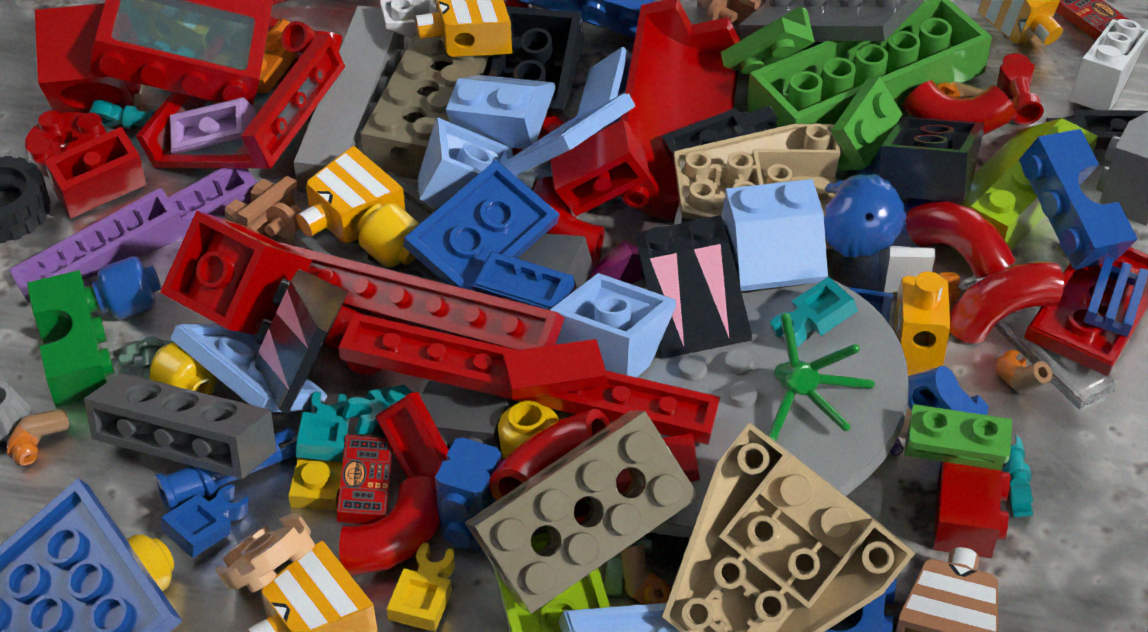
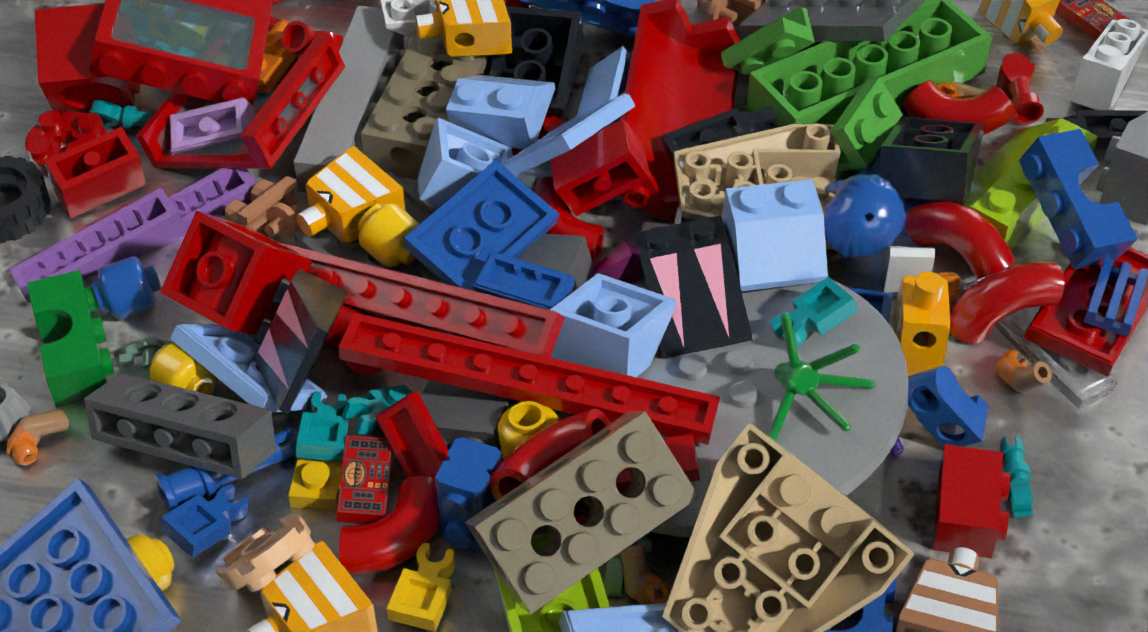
red tile [503,339,607,400] -> none
bright green bracket [904,404,1012,471] -> none

